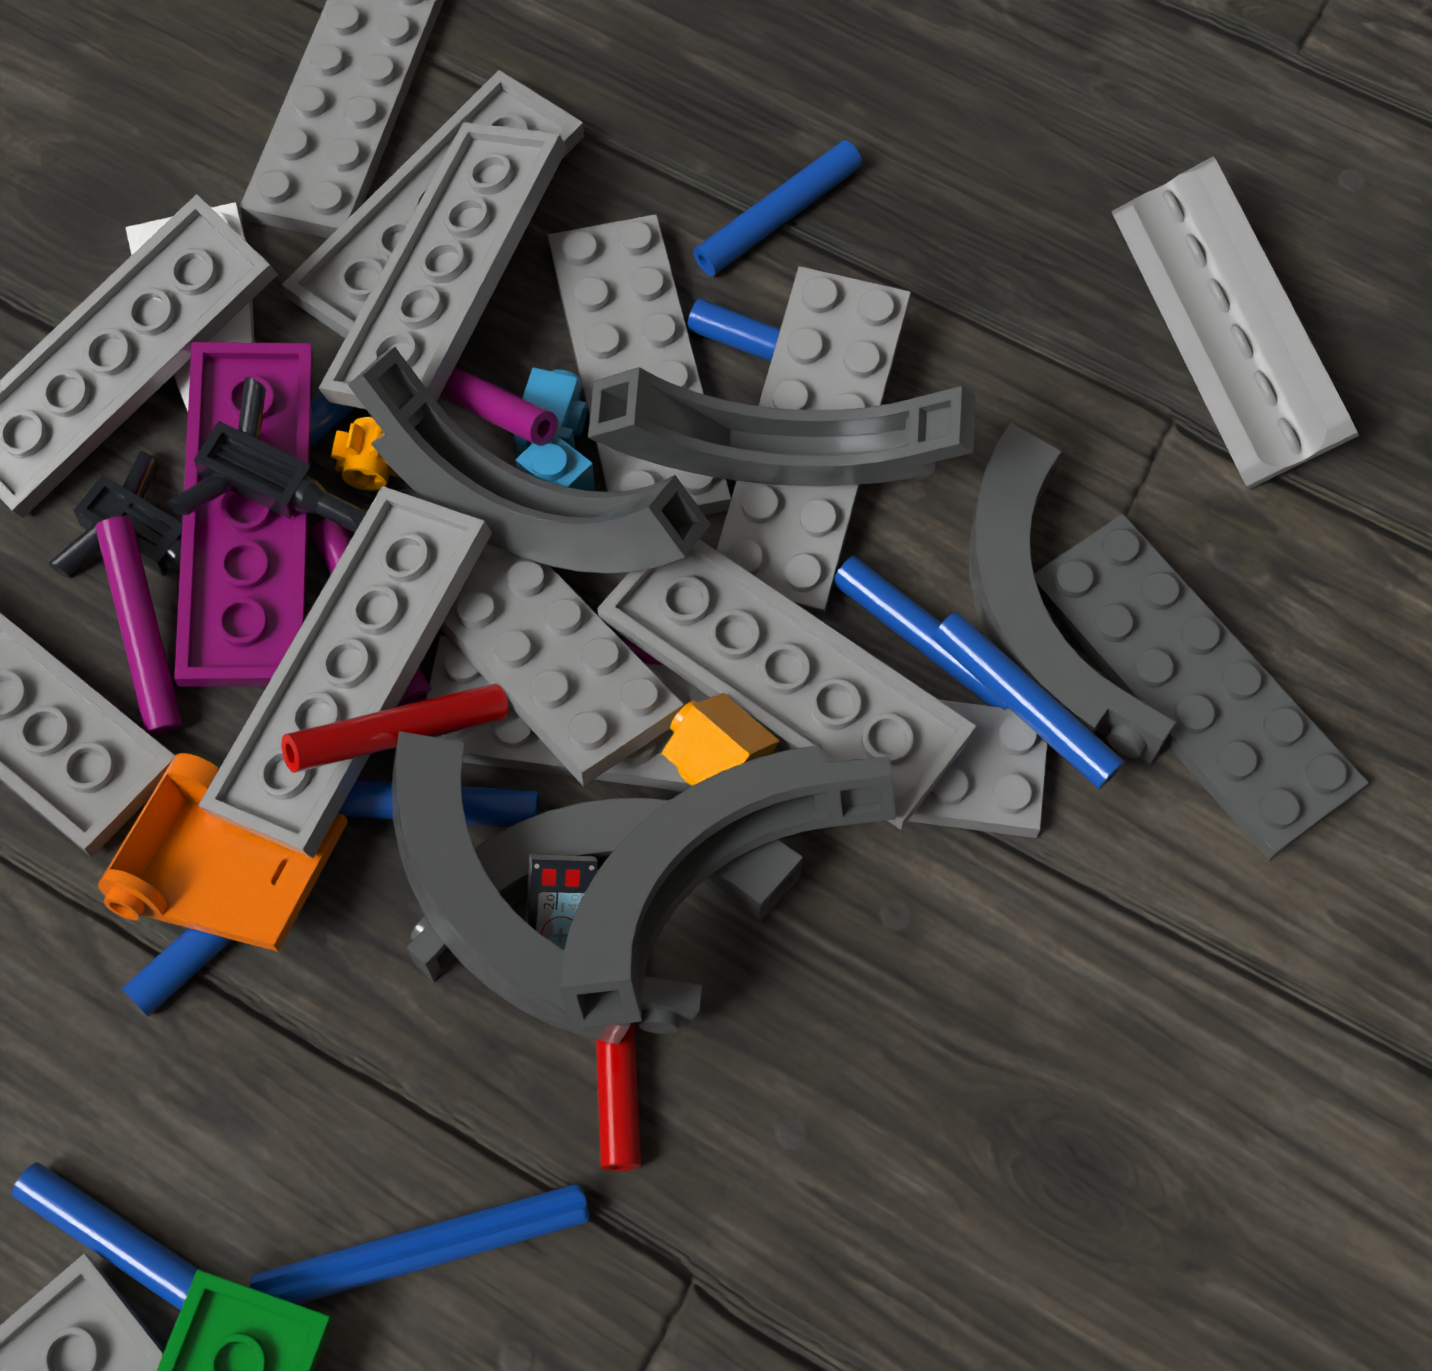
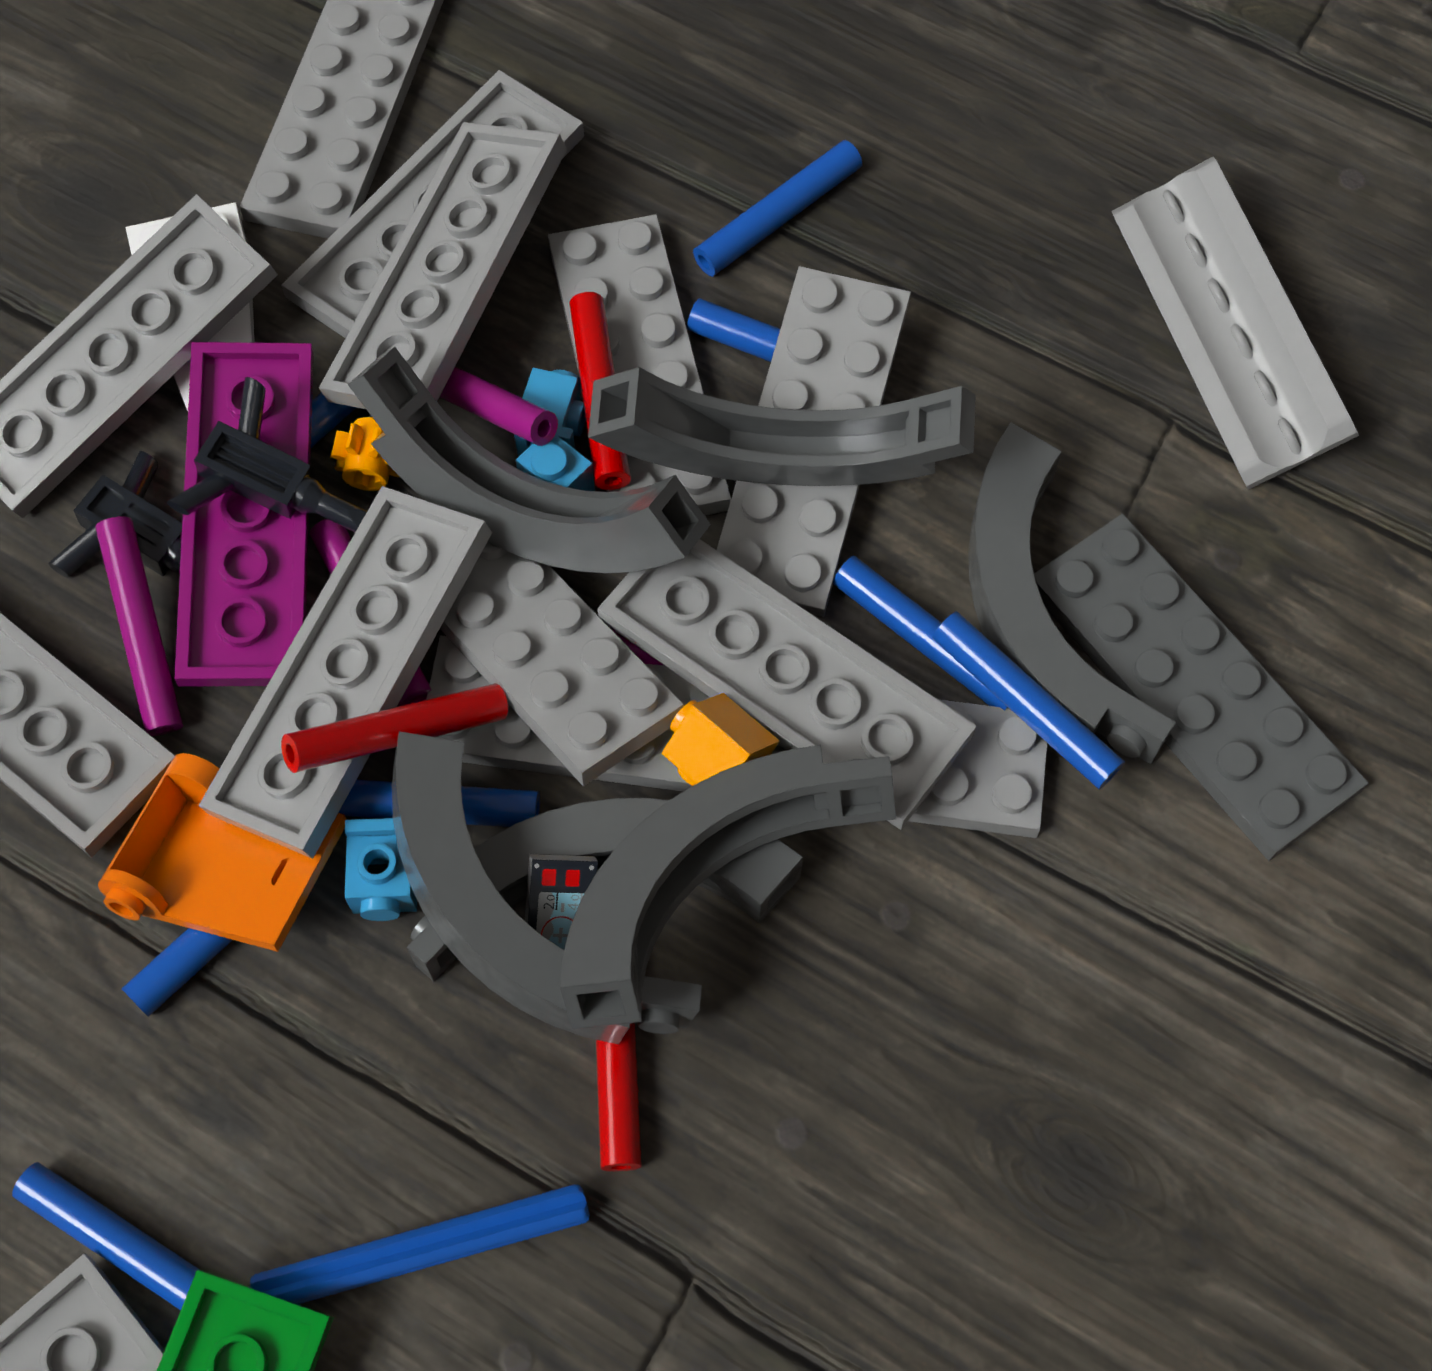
none -> dark azure brick [345,818,417,921]
none -> red piece [569,292,631,490]

